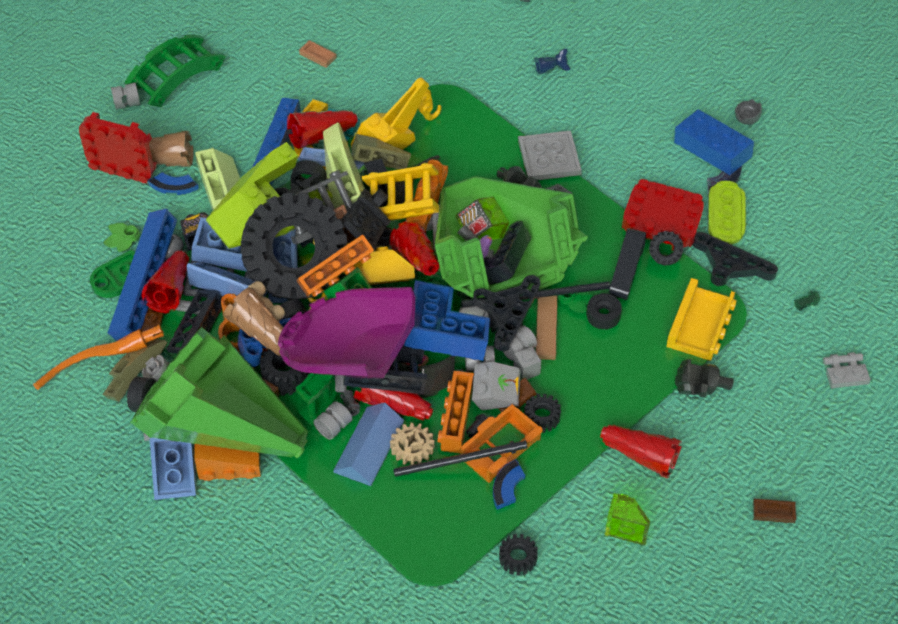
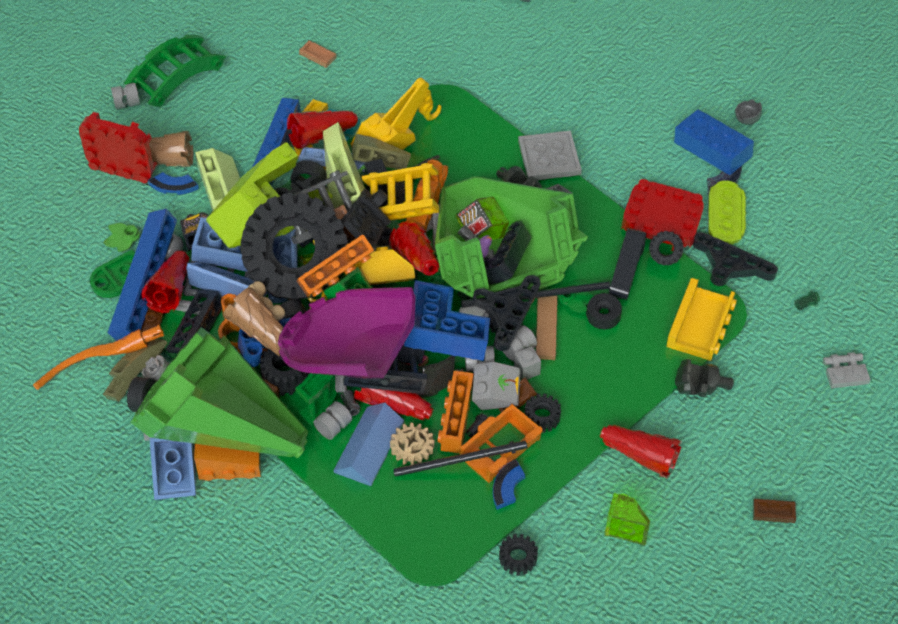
dark blue animal [534,49,570,74] -> none

